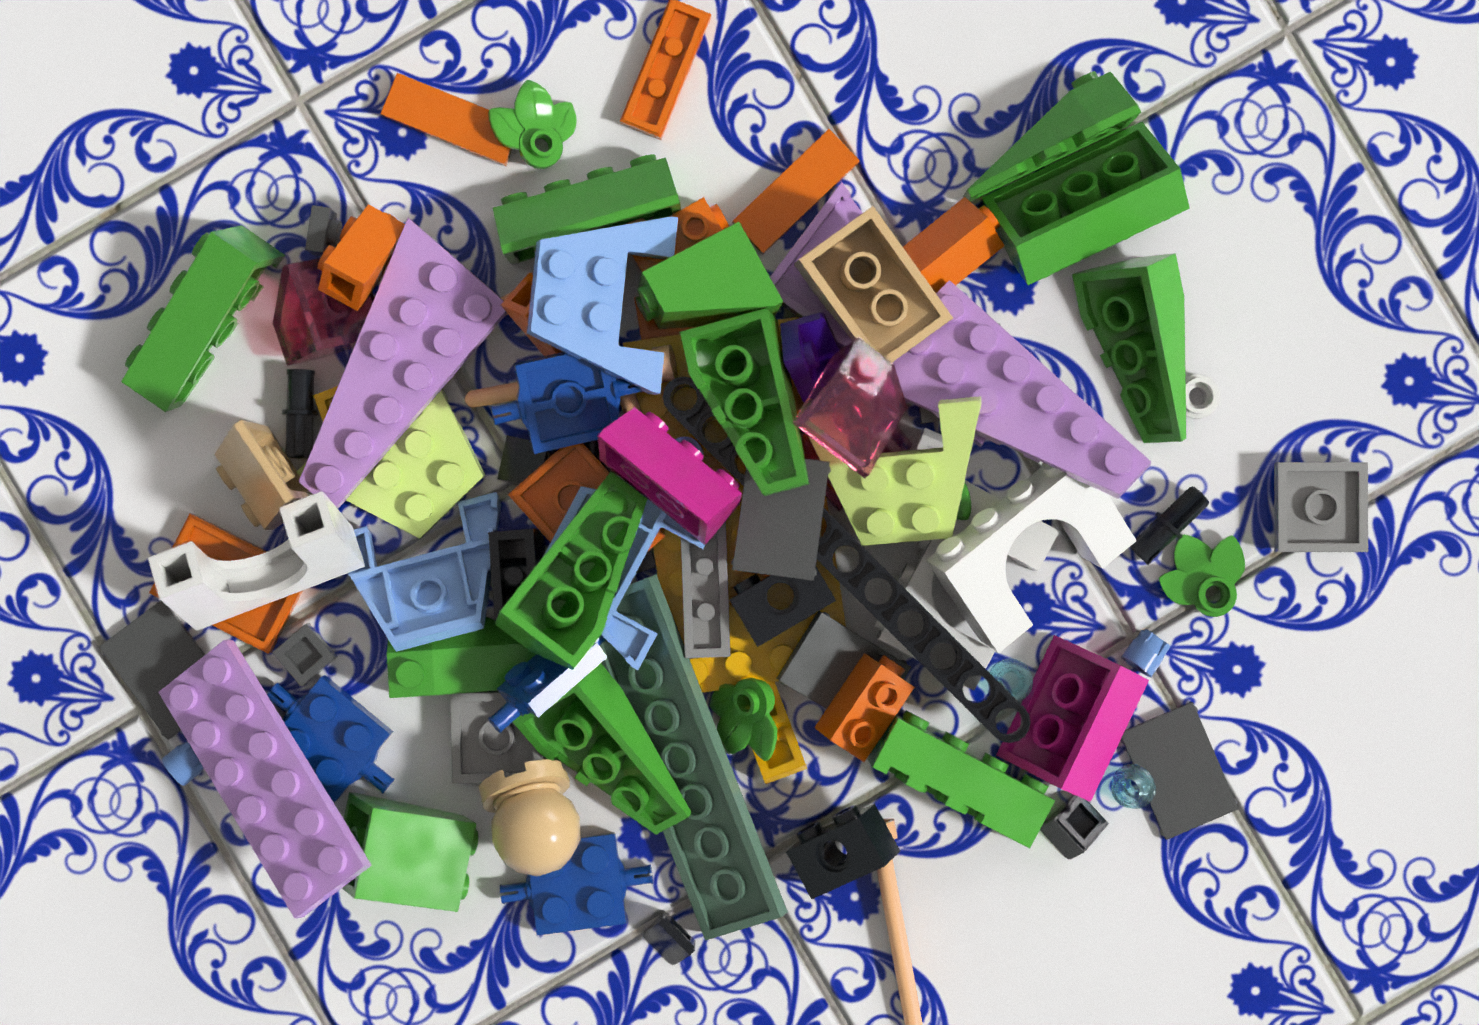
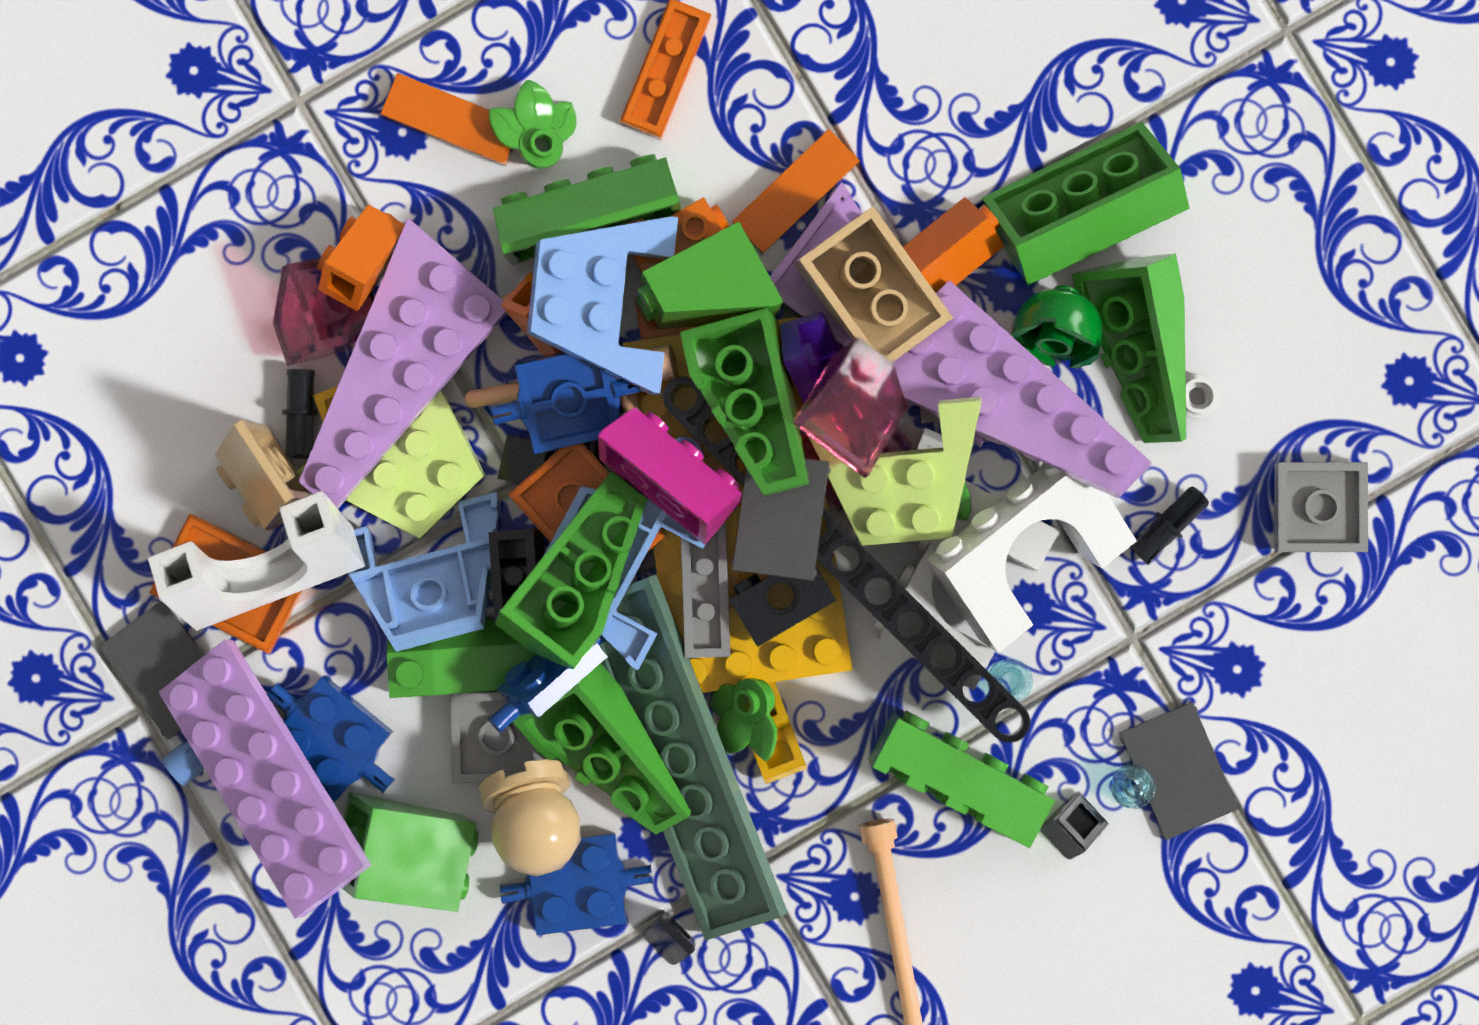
bright green wedge [121,225,286,412] -> none
dark grey plate [272,623,338,687] -> none
dark grey plate [305,205,342,256] -> none
dark grey piece [776,611,911,709] -> none
black brick [786,804,900,899] -> none
orange brick [814,653,915,762] -> none
bright green wedge [963,71,1141,202] -> none
dark pink slope [996,635,1149,802] -> none
medium blue hose [1121,629,1171,678] -> none
bright green plate [1158,535,1245,617] -> none
none -> green cylinder [1011,285,1102,368]

